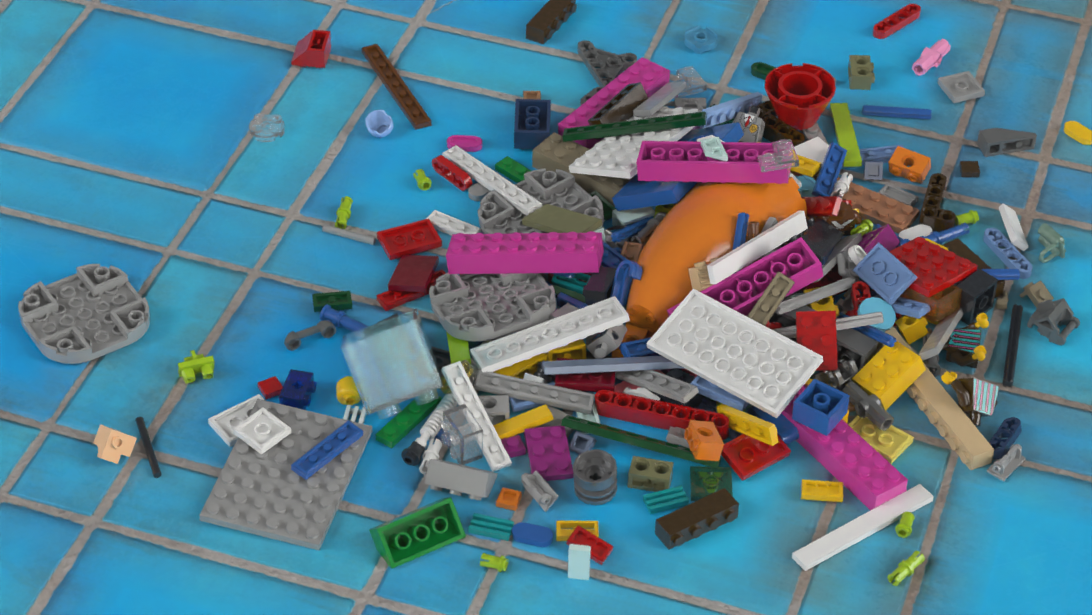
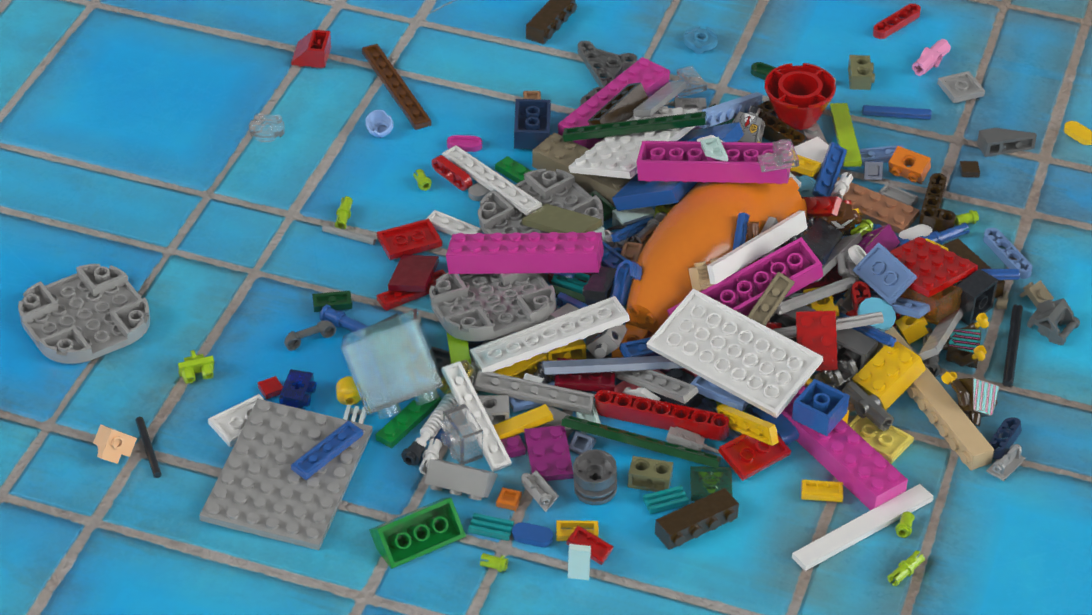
white tile [233,407,291,455] -> none
orange brick [684,420,724,461] -> none
white tile [999,204,1029,251] -> none
sand green piece [1038,223,1066,263] -> none

